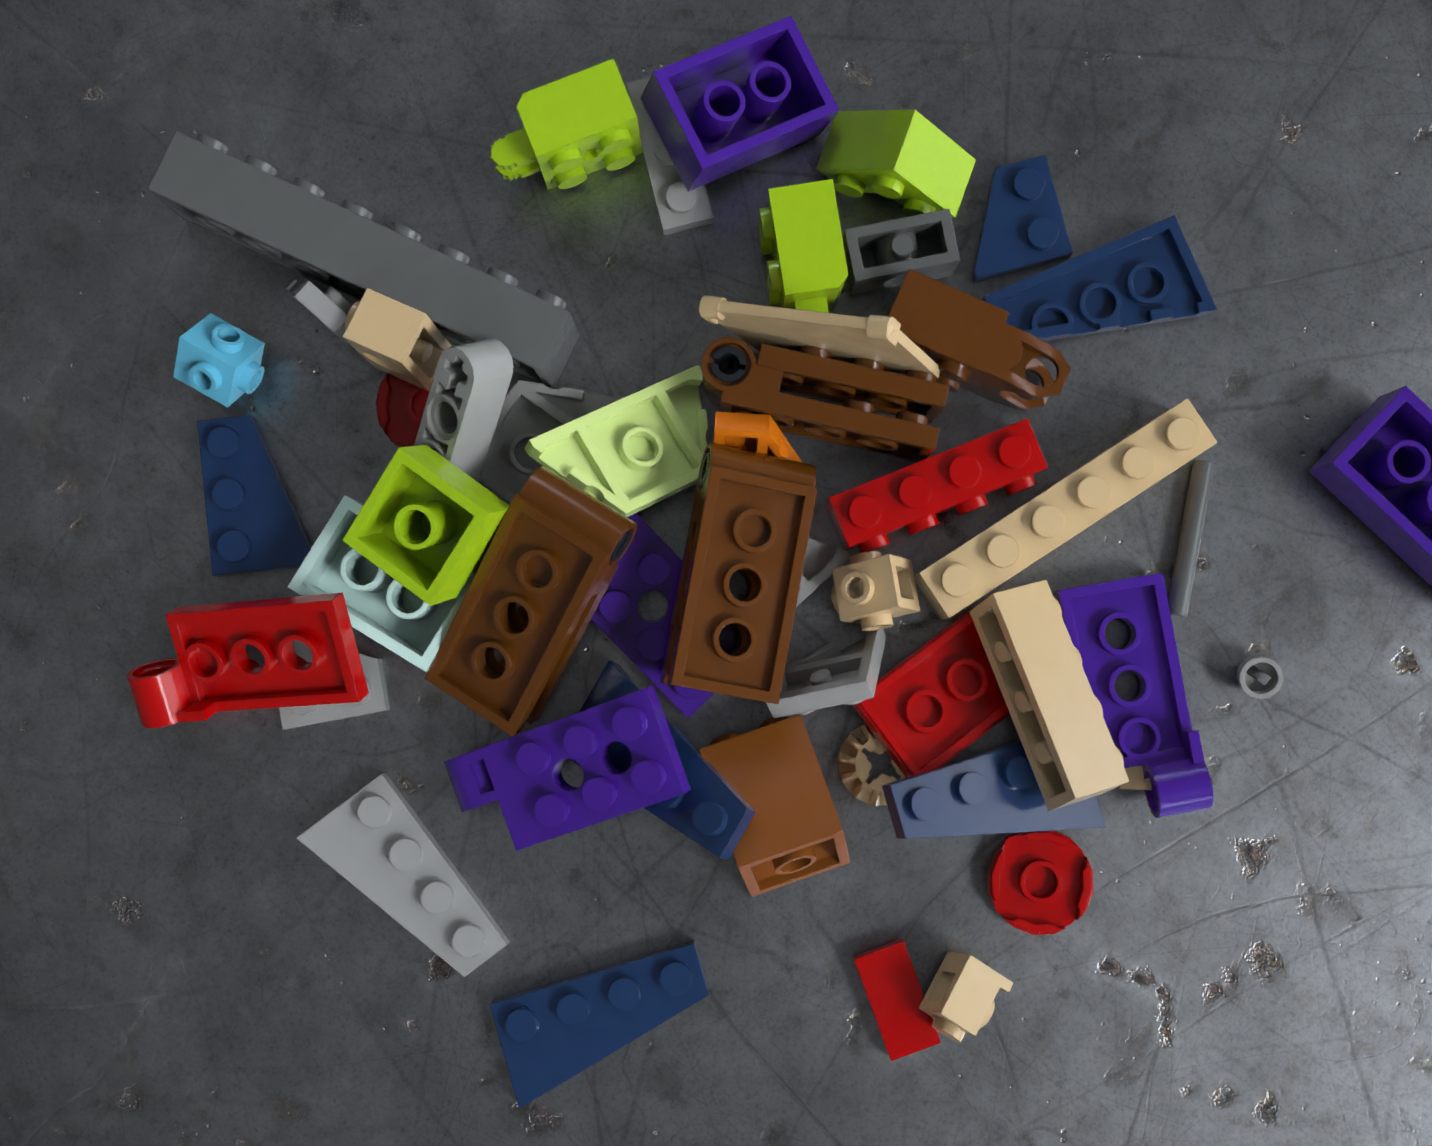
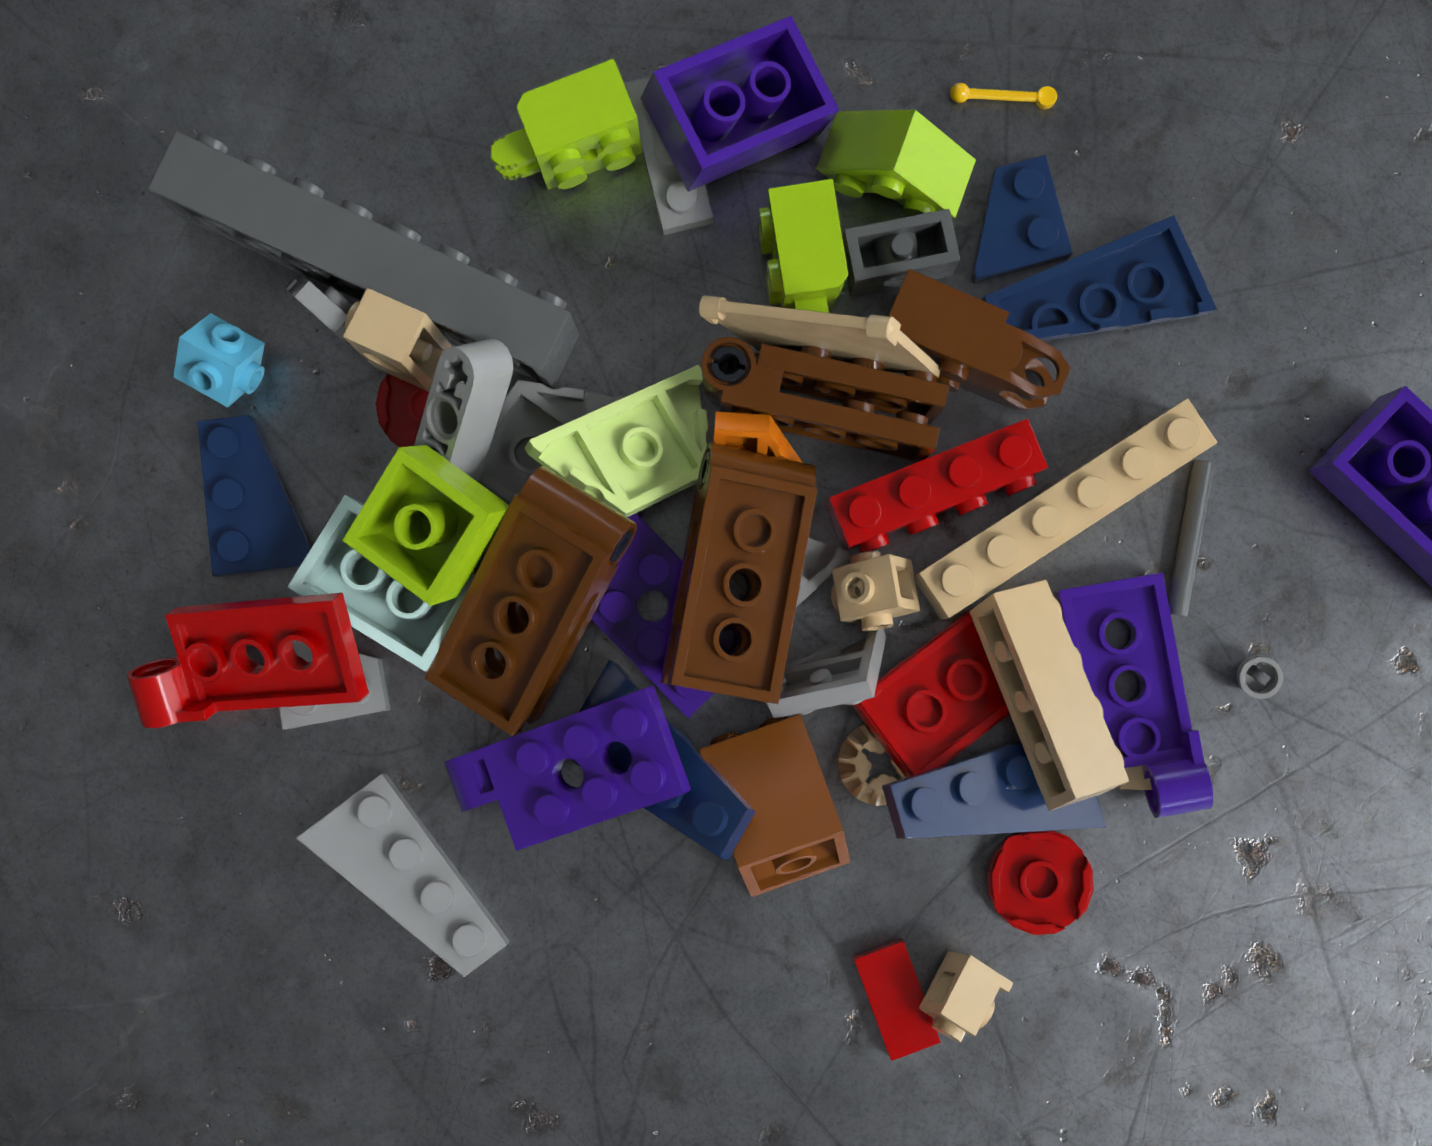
dark blue wing [490,940,709,1109] -> none
none -> yellow hinge [950,82,1057,110]

